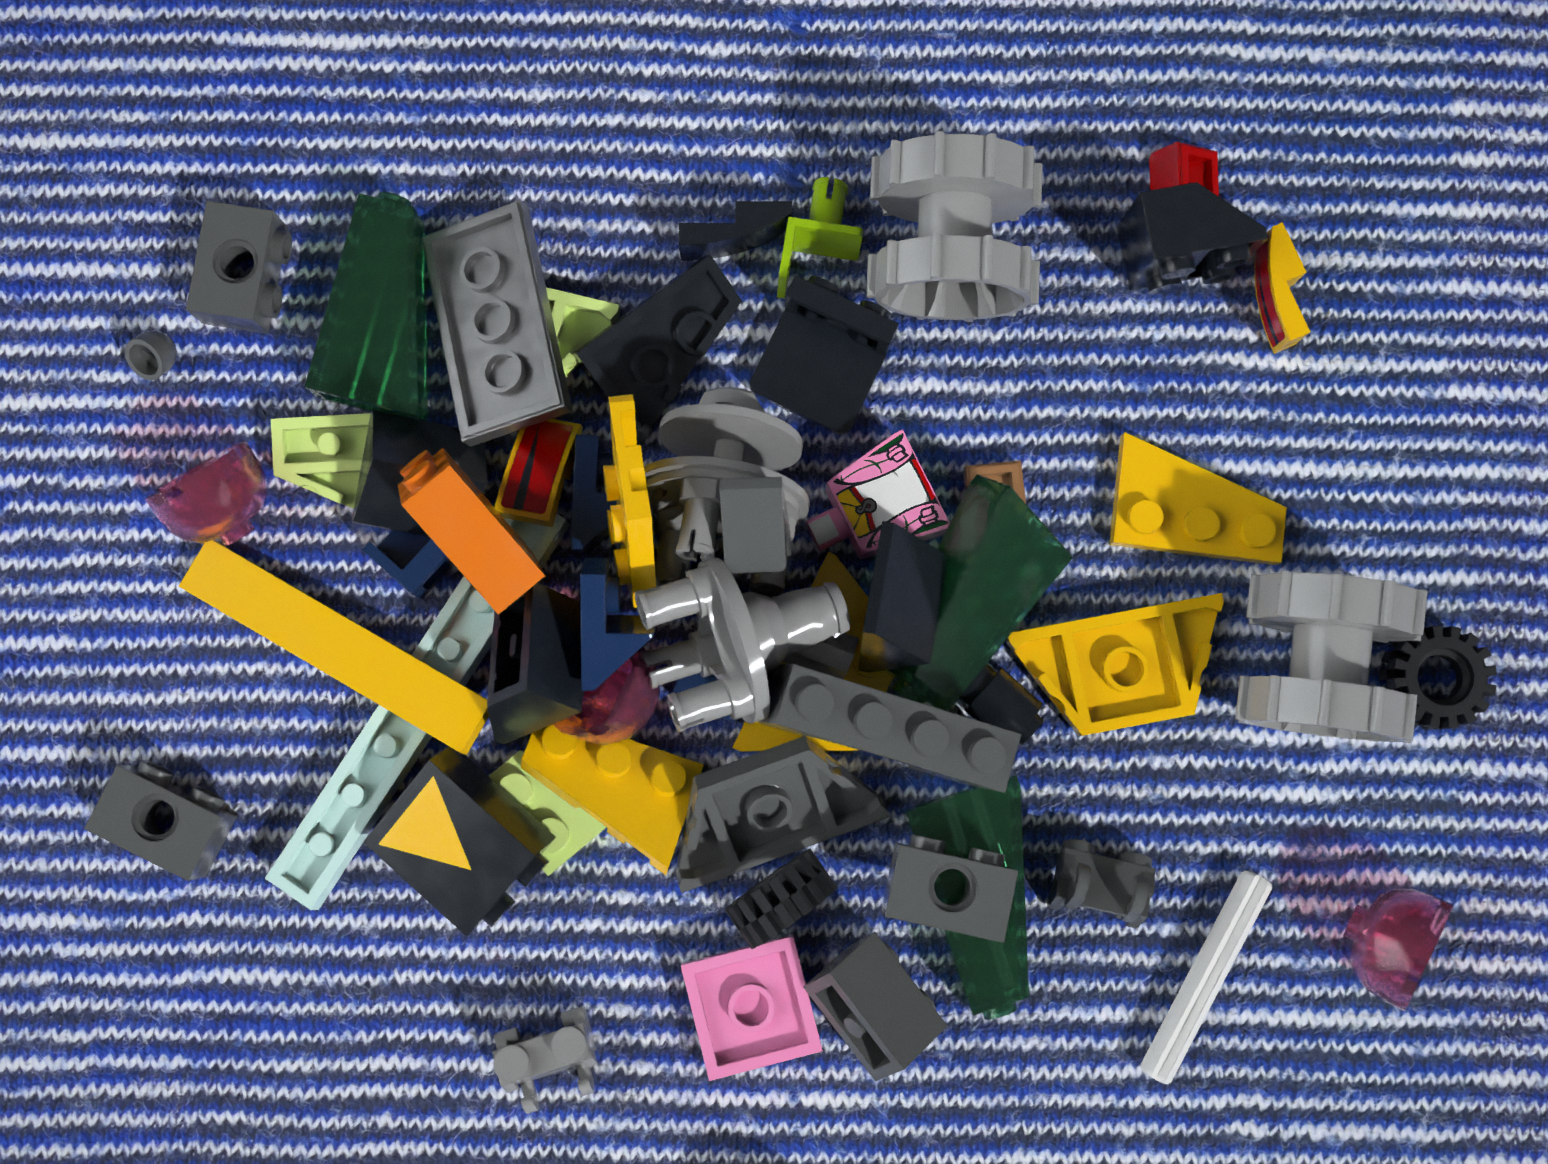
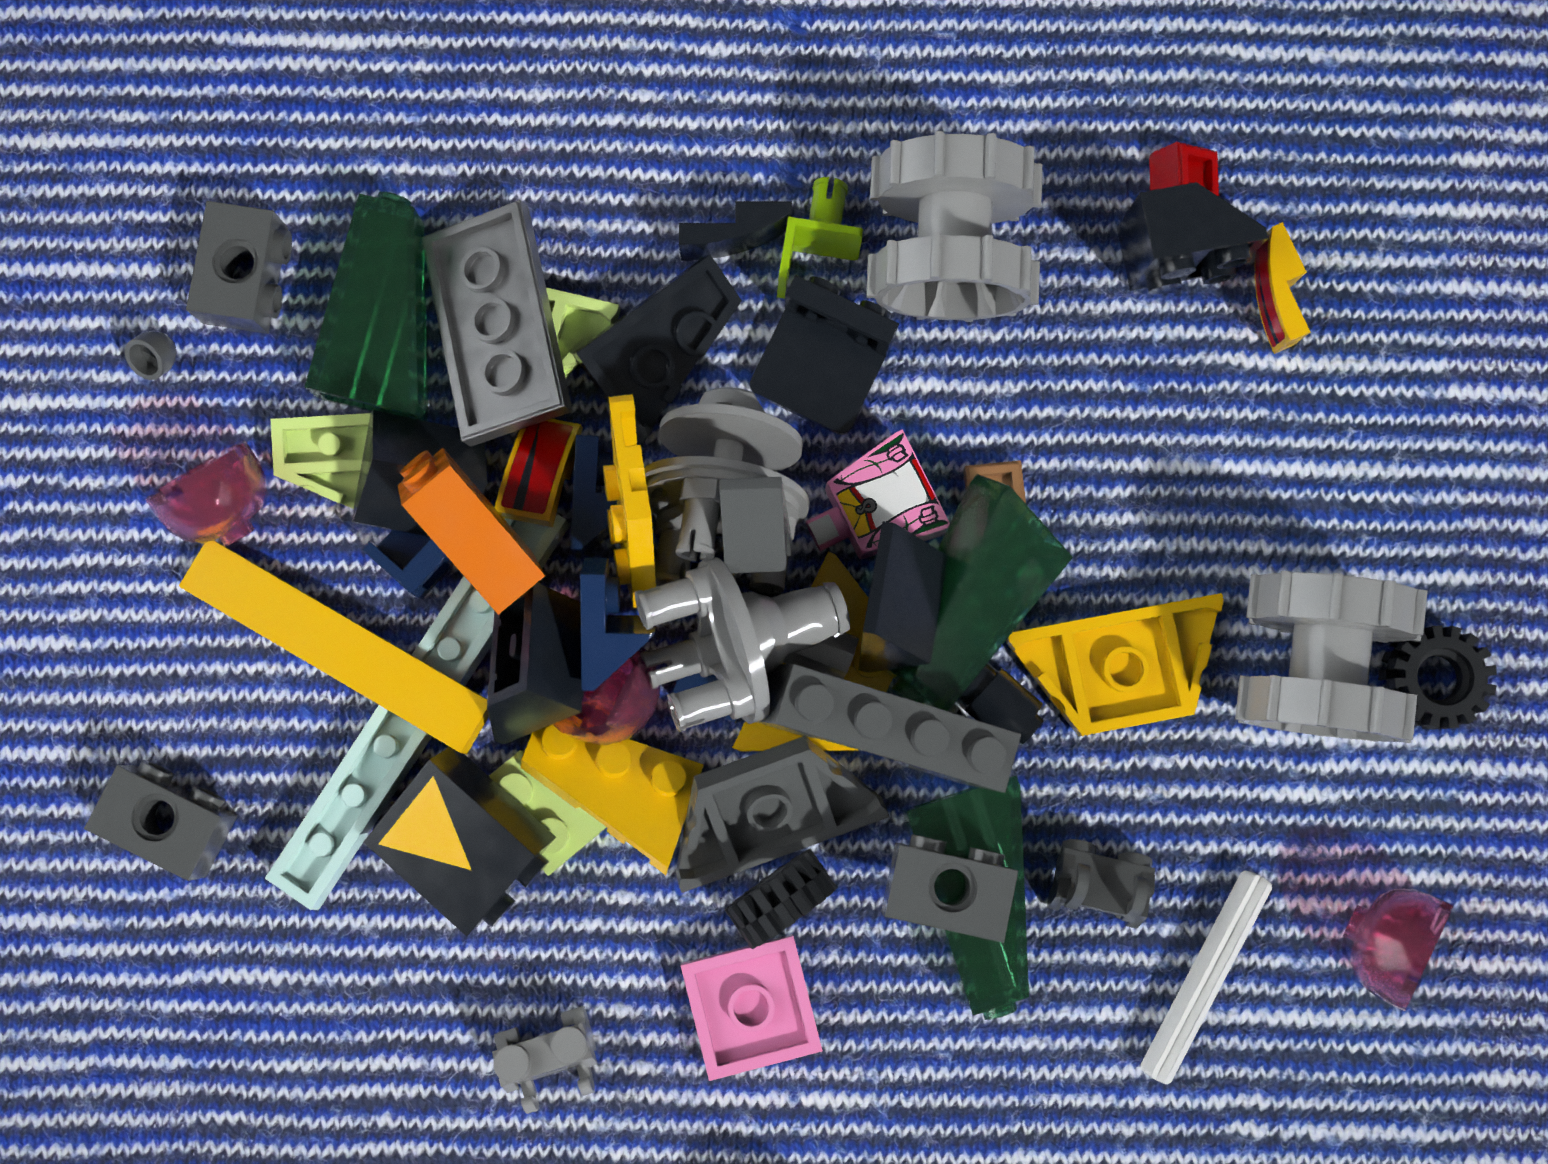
dark grey brick [803,932,948,1081] -> none
yellow wing [1109,432,1287,565] -> none

